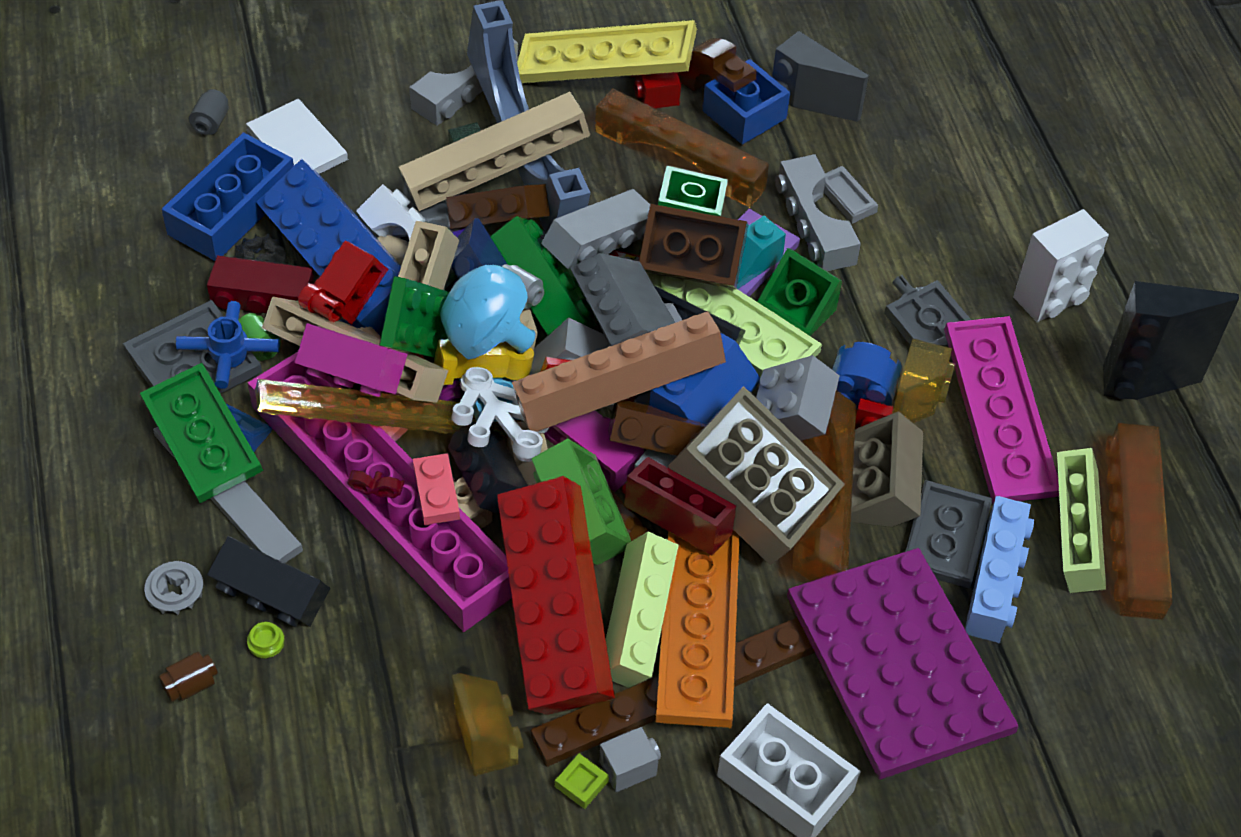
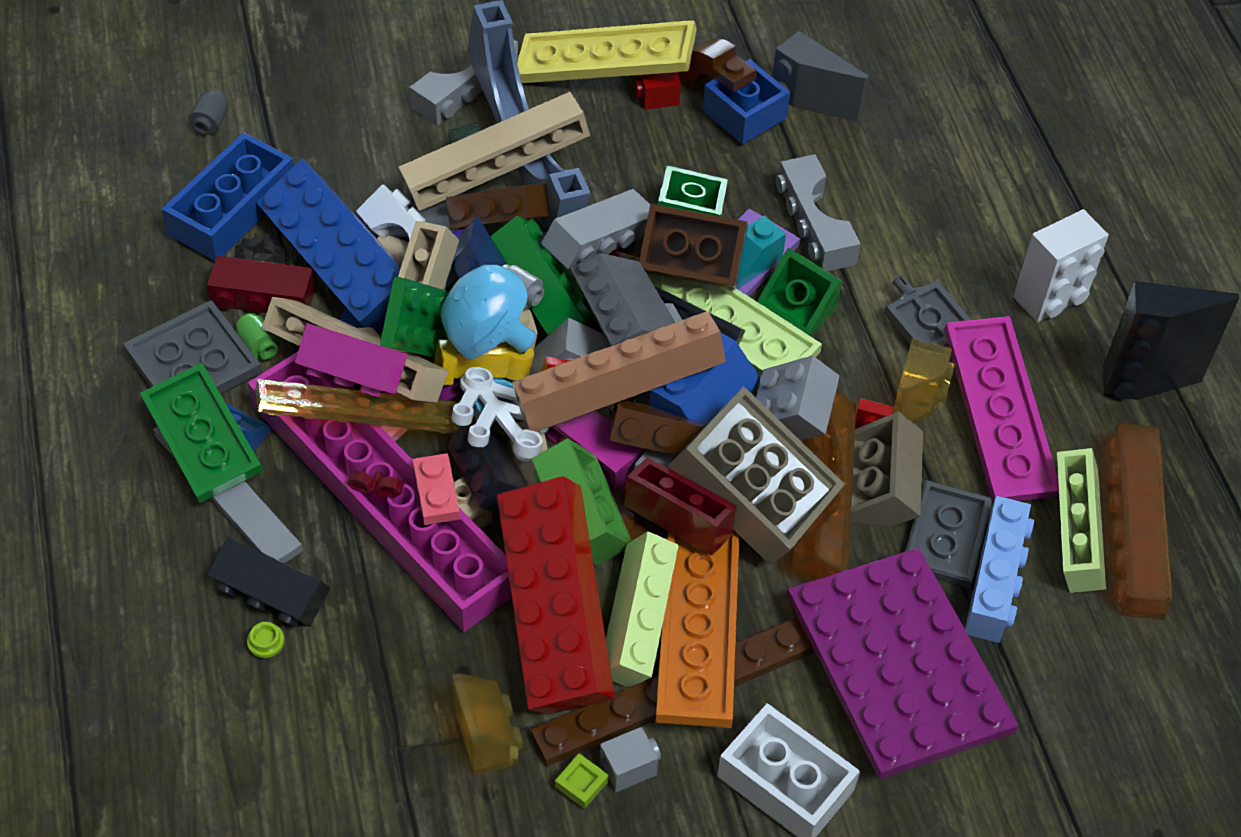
light grey gear [144,561,204,615] -> none
reddish brown brick [158,651,218,702] -> none
blue bar [176,301,280,389] -> none
white tile [246,99,348,174] -> none
red hinge [298,240,389,325] -> none
clear orange arch [595,88,769,208] -> none
light grey tile [824,166,878,224] -> none
blue brick [832,342,902,410] -> none

